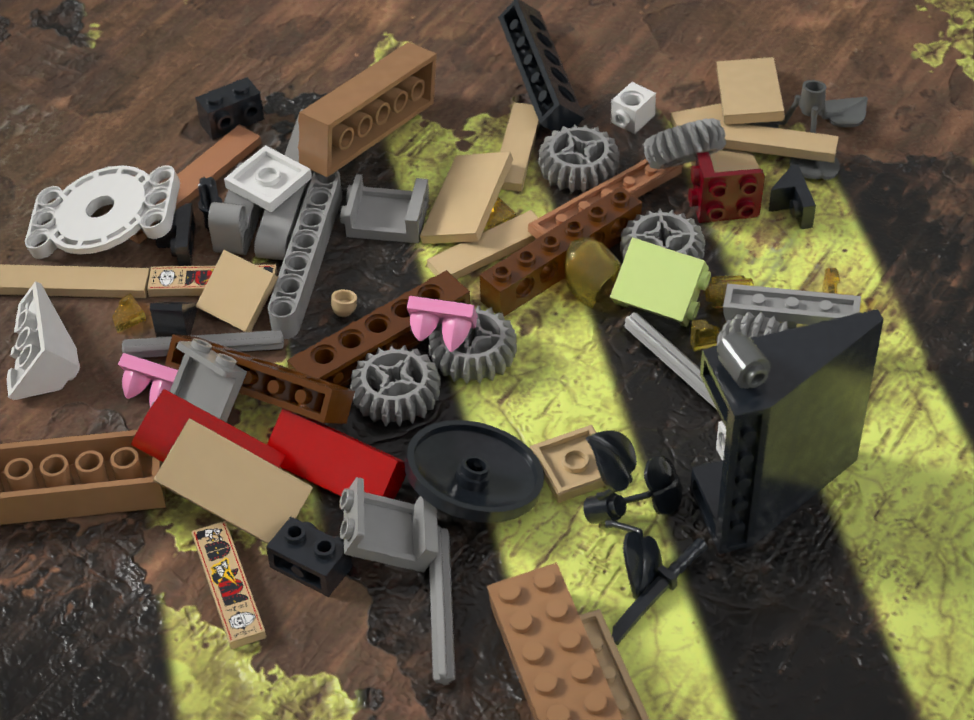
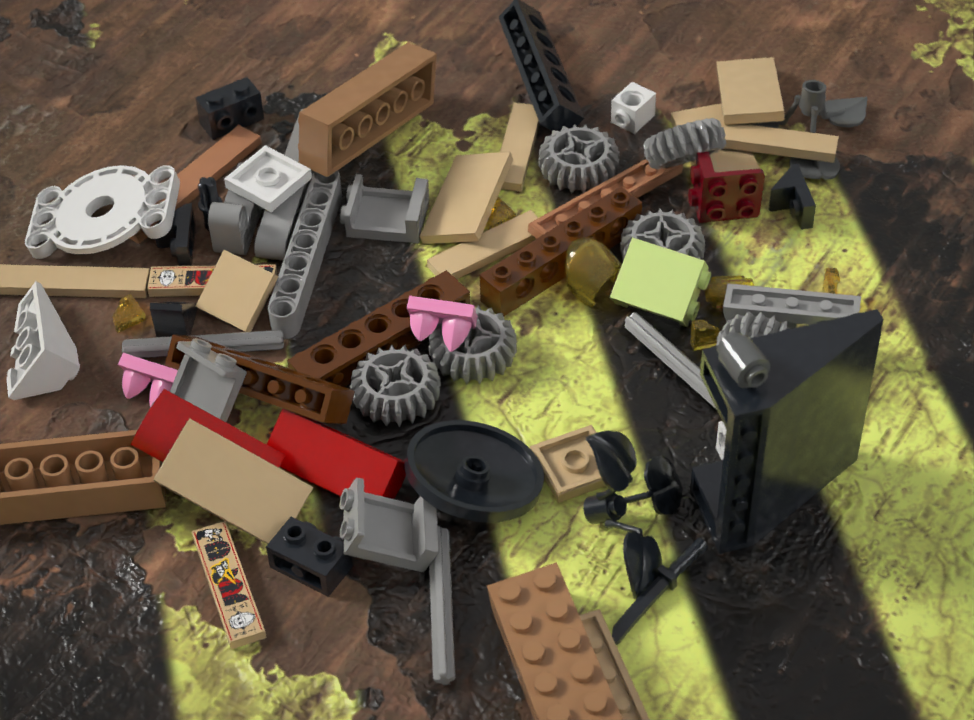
tan hinge [331,289,357,317] -> none

